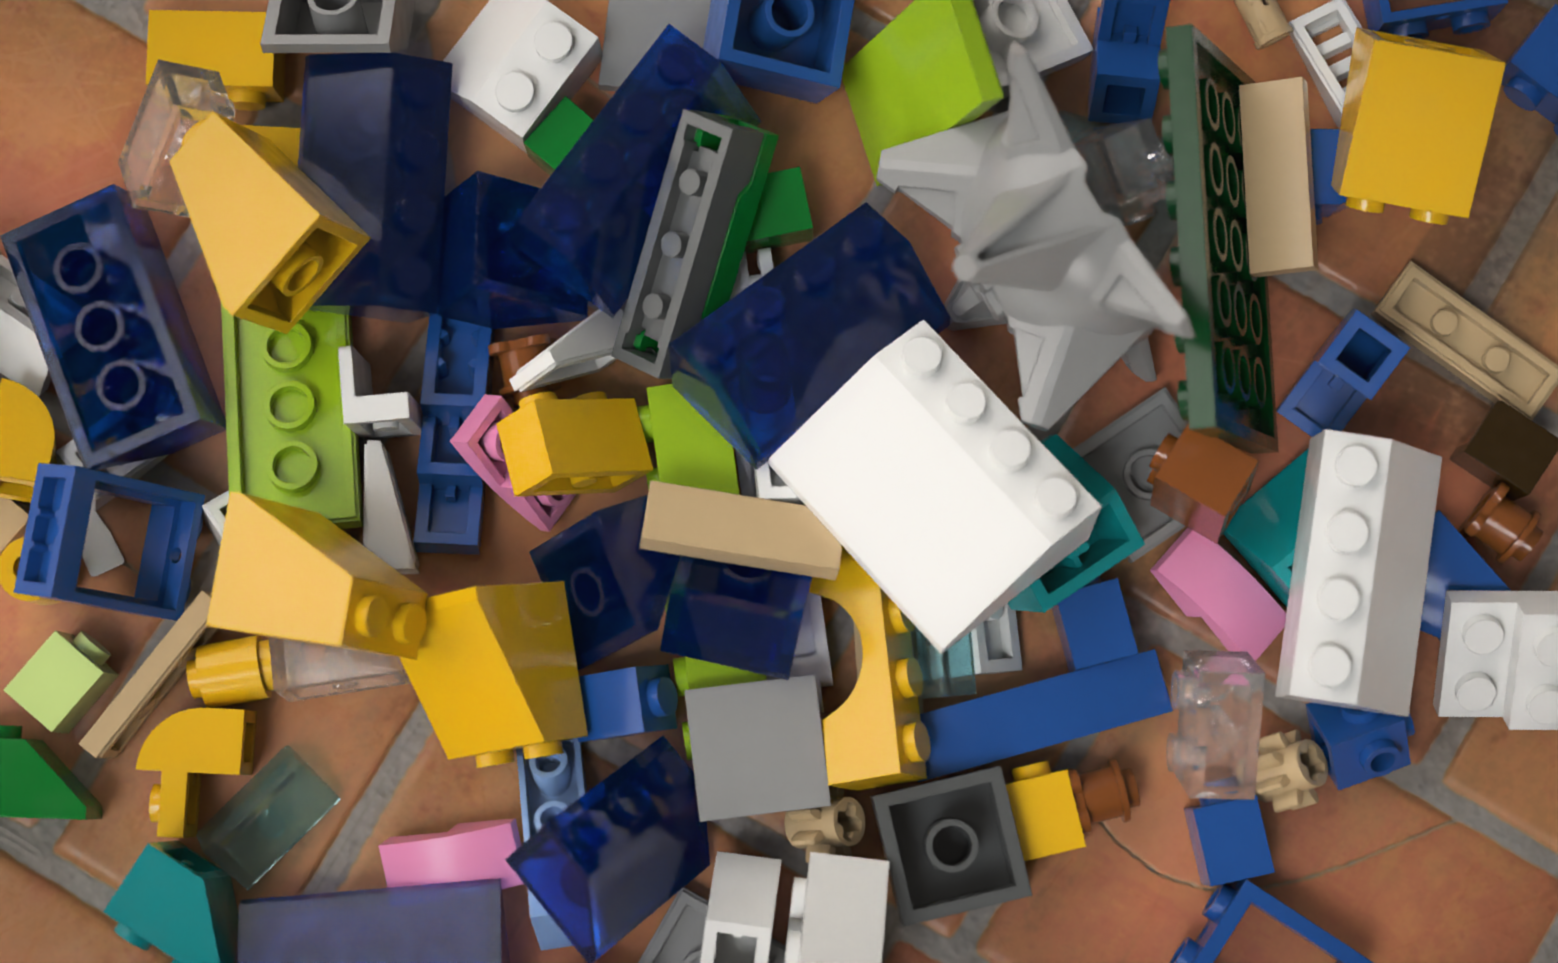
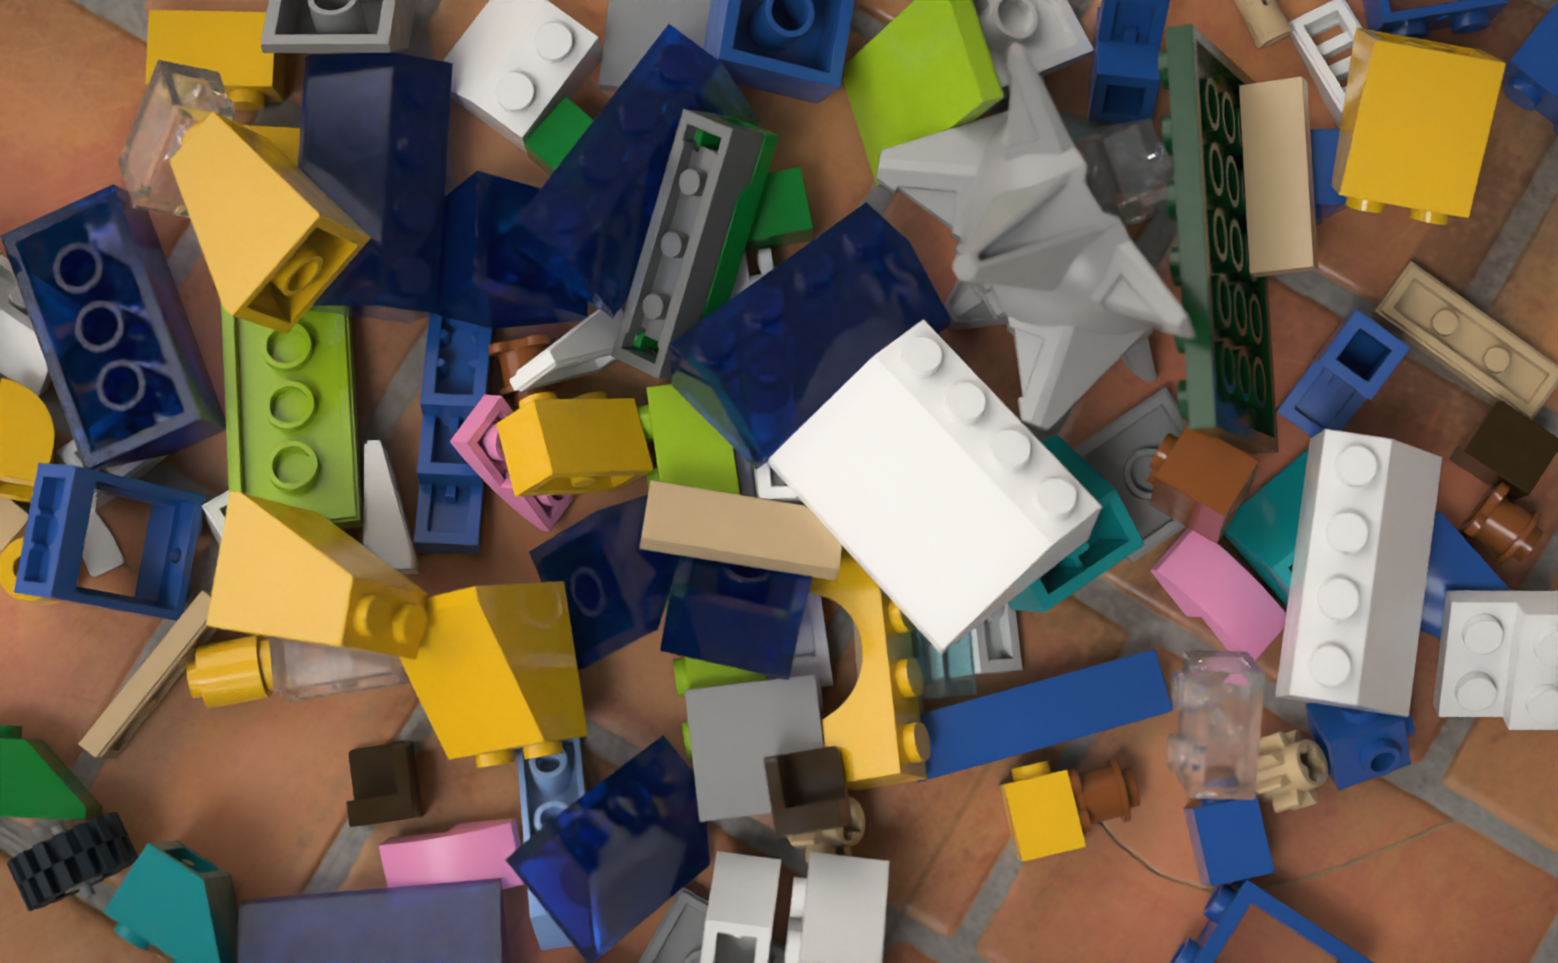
yellowish green brick [3,631,119,733] -> none
yellow brick [136,708,257,838] -> none
clear light blue slope [196,745,341,890] -> none
white panel [338,346,423,440] -> none
blue brick [578,664,678,742] -> none
dark grey brick [870,766,1032,926] -> none
blue brick [1052,576,1138,672] -> none
none -> black wheel [7,812,138,911]
none -> dark brown panel [346,740,423,827]
none -> dark brown panel [764,746,853,838]

